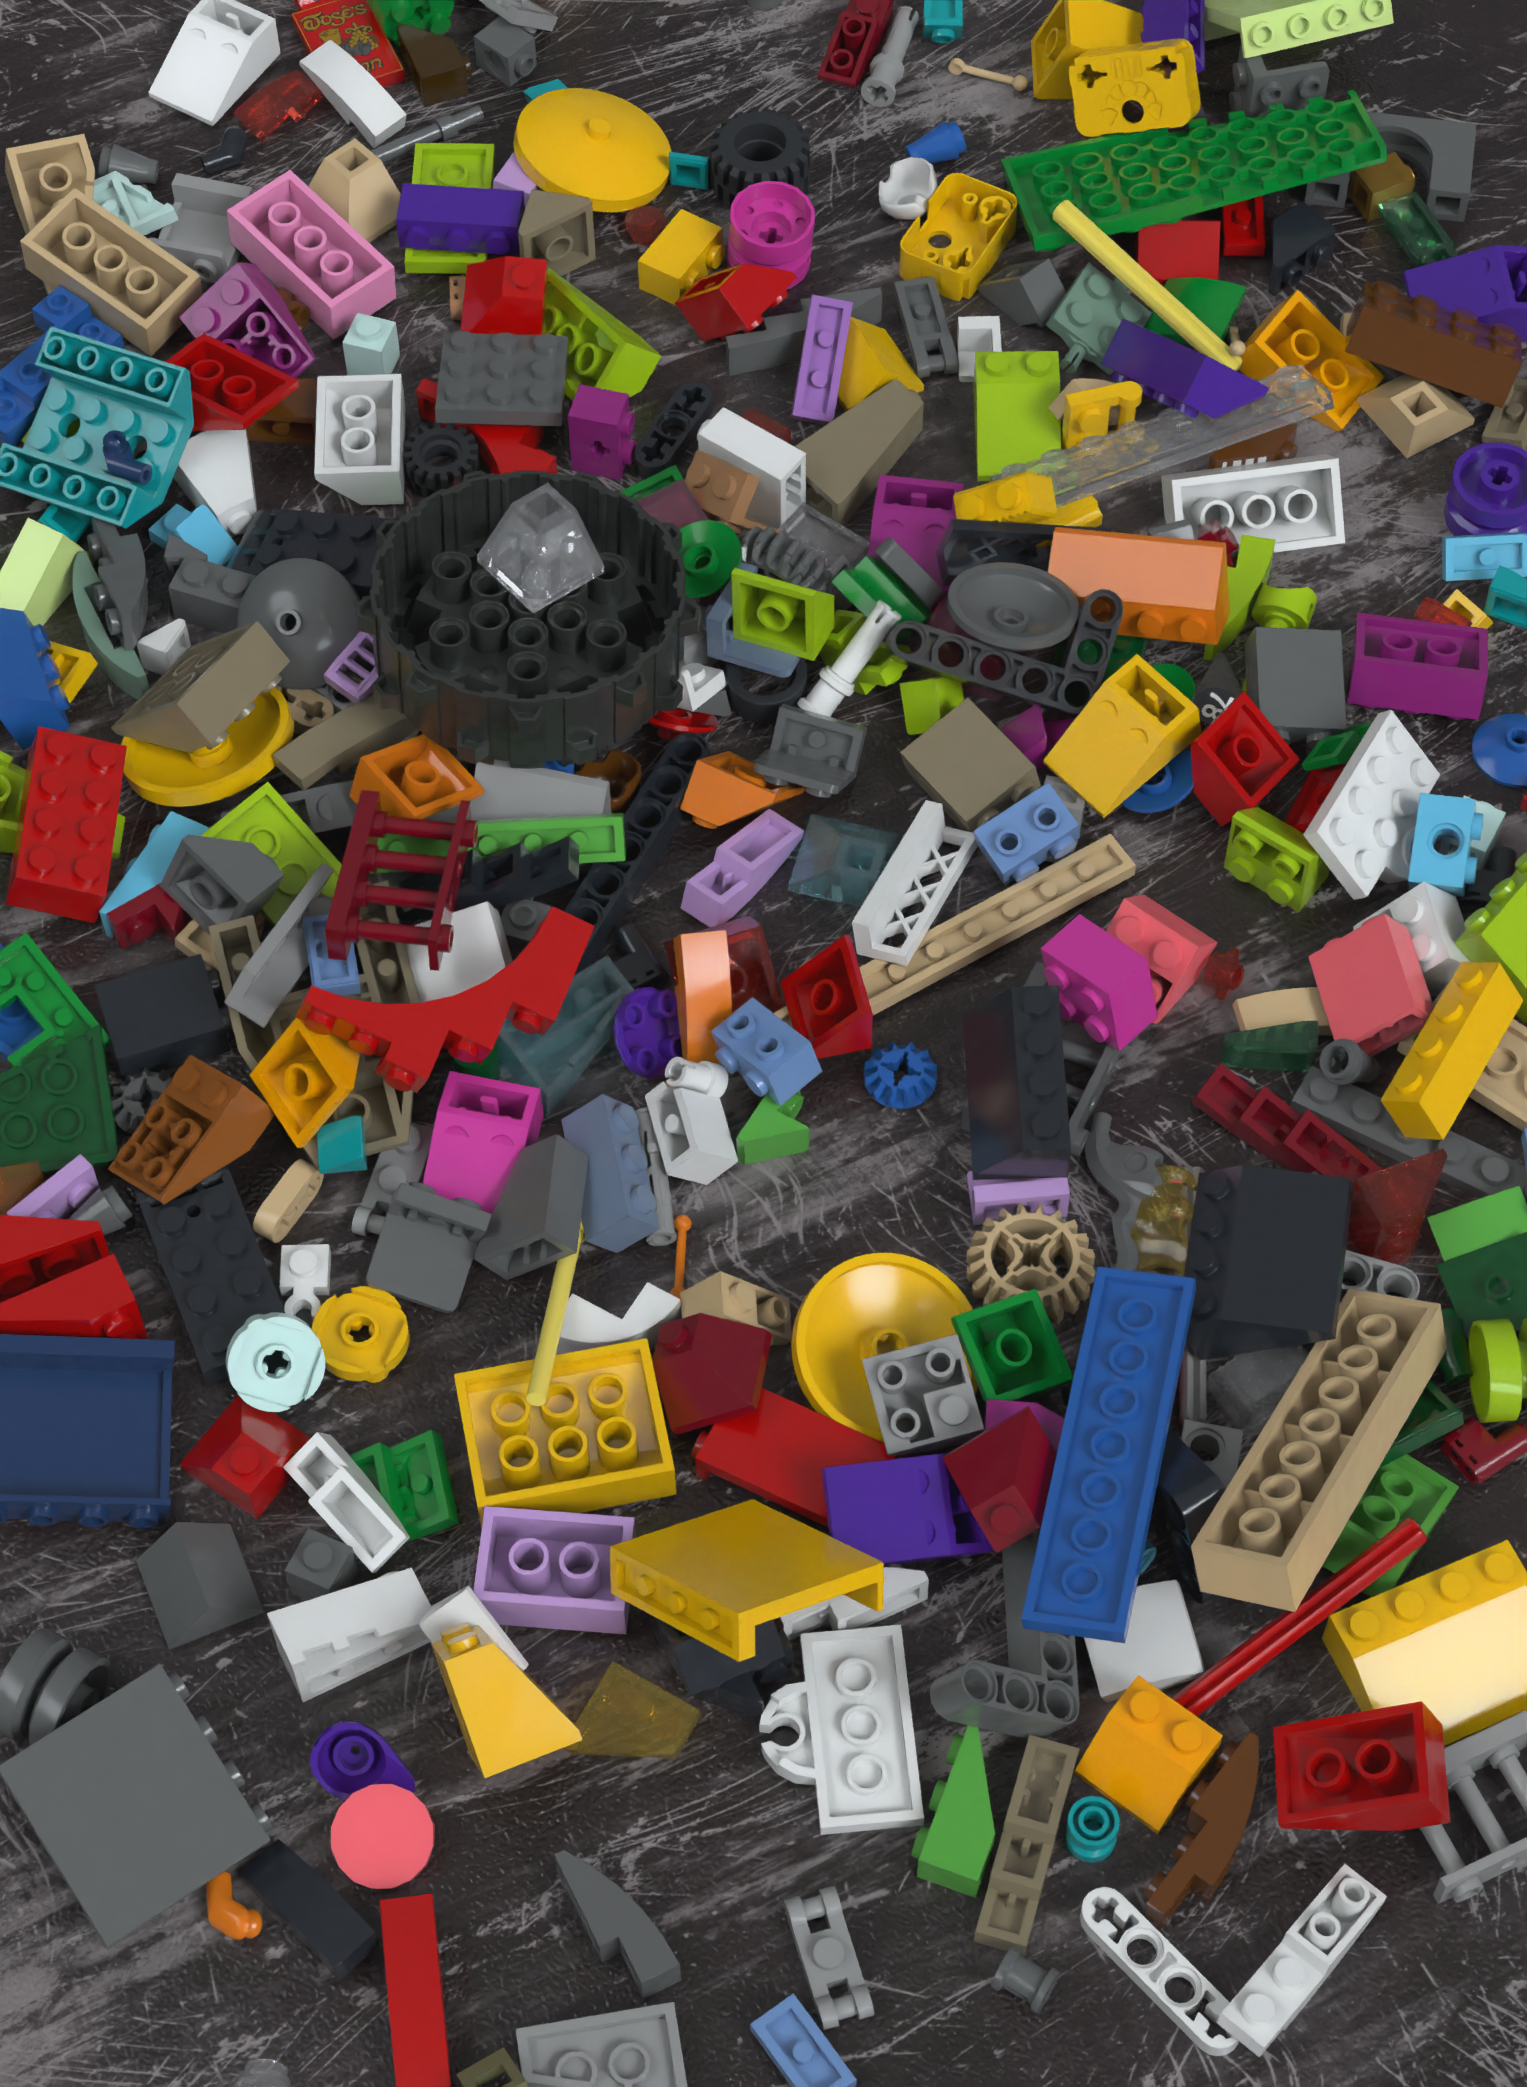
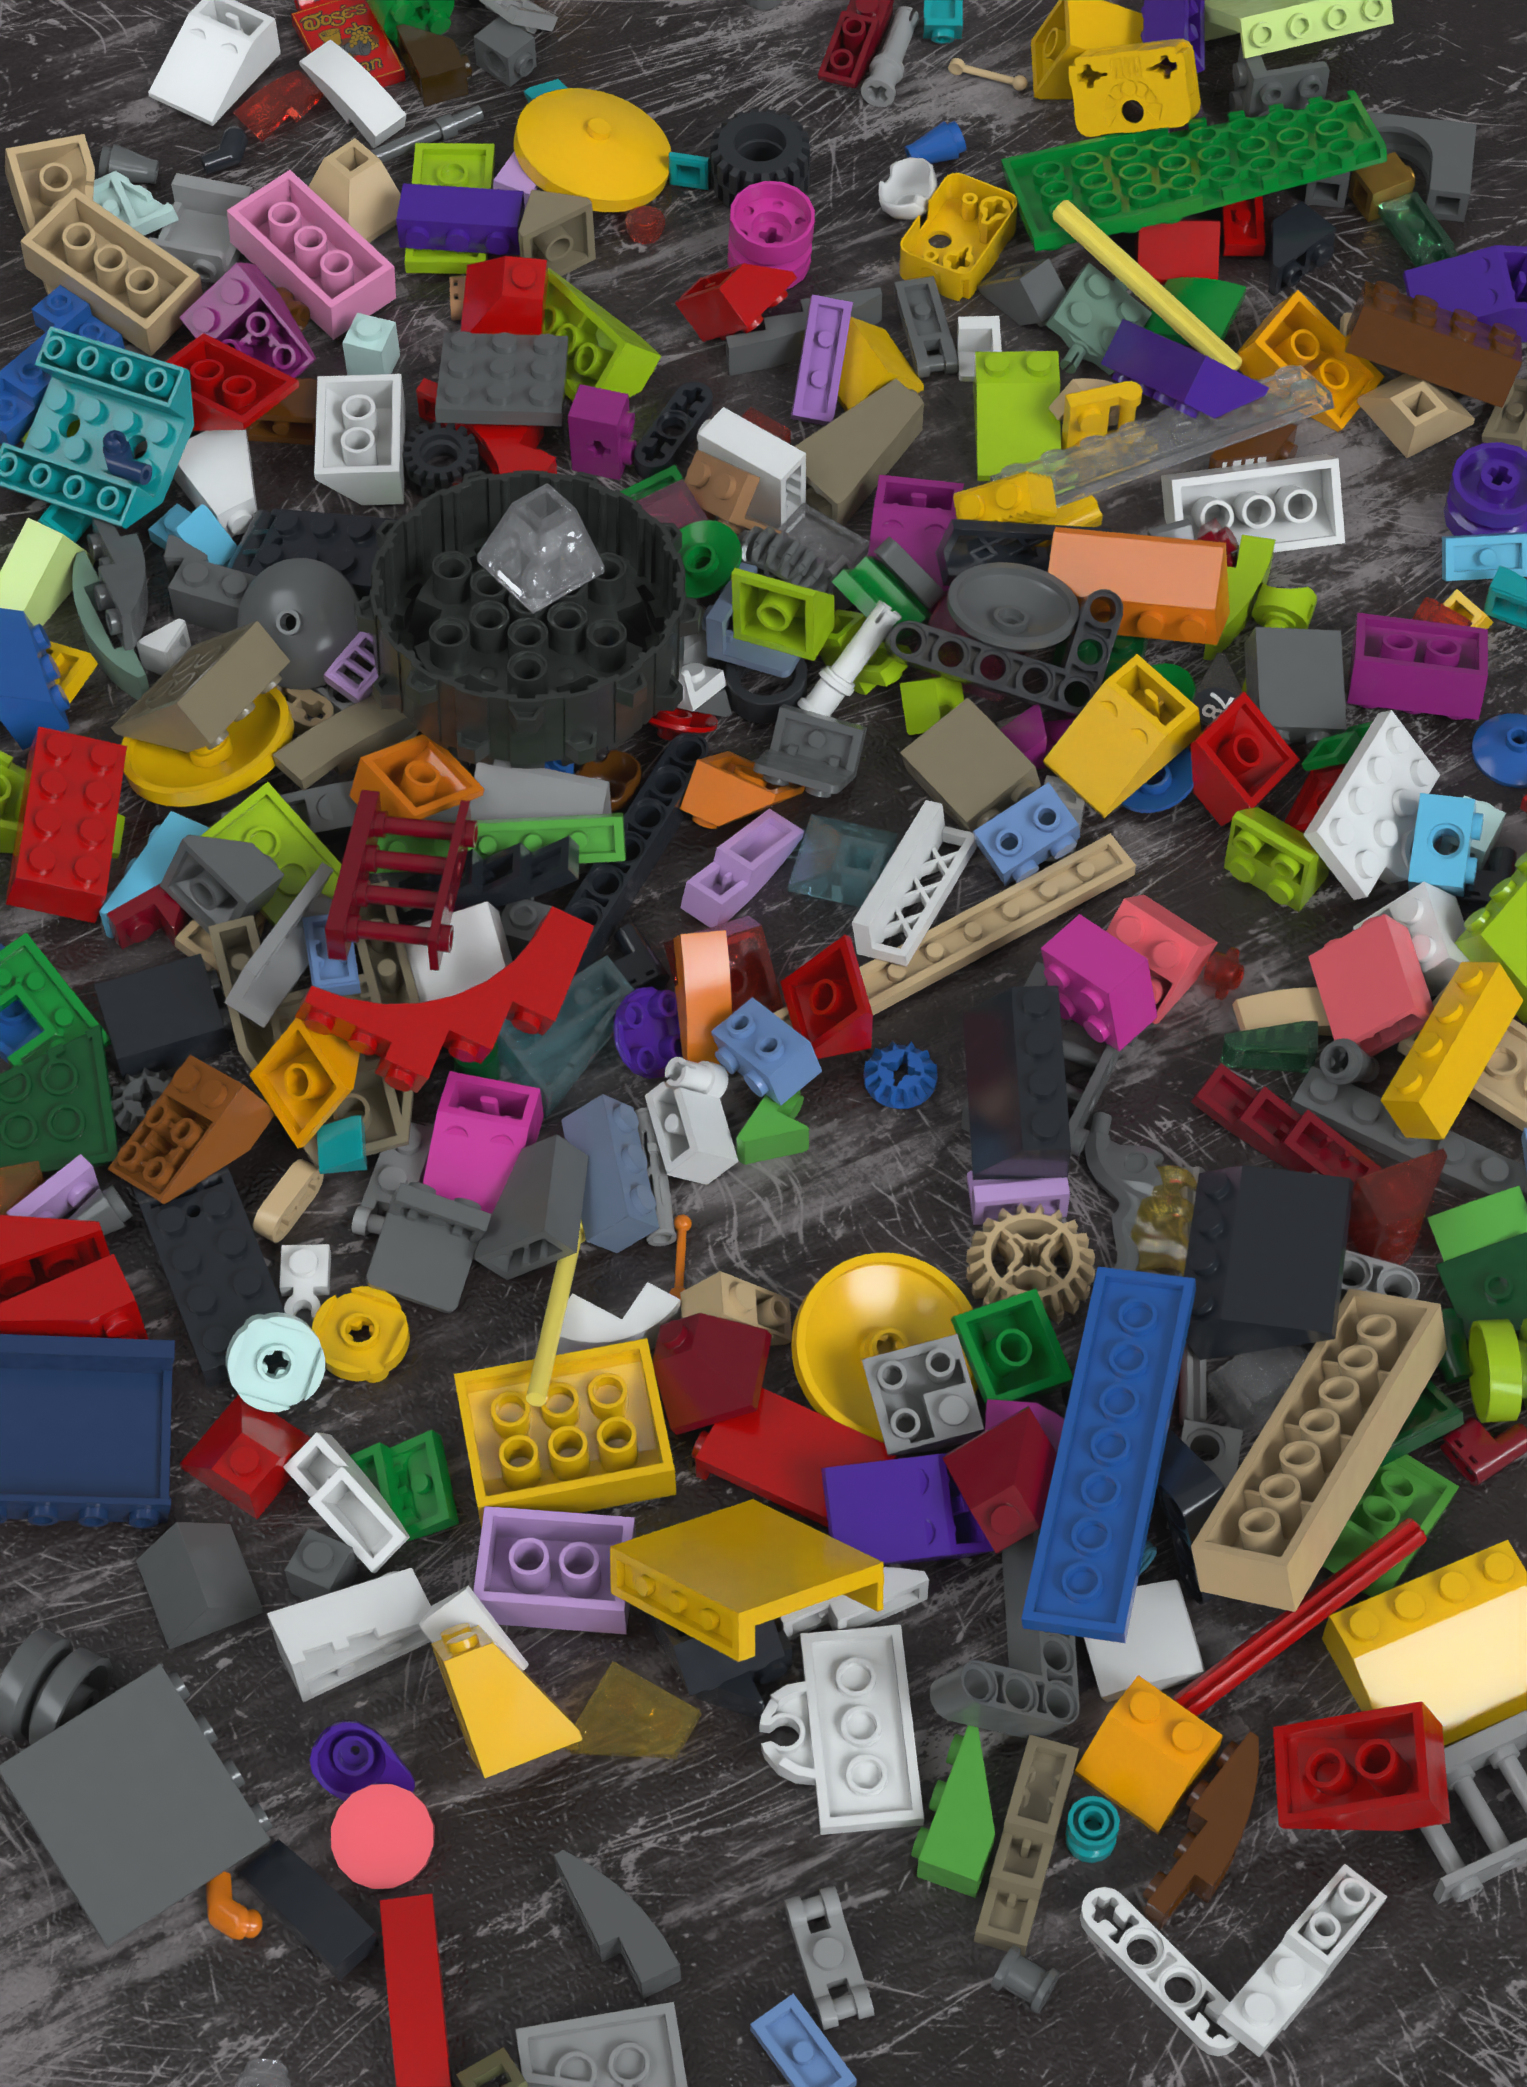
yellow brick [638,209,725,305] -> none
tan hinge [1227,326,1246,357] -> none

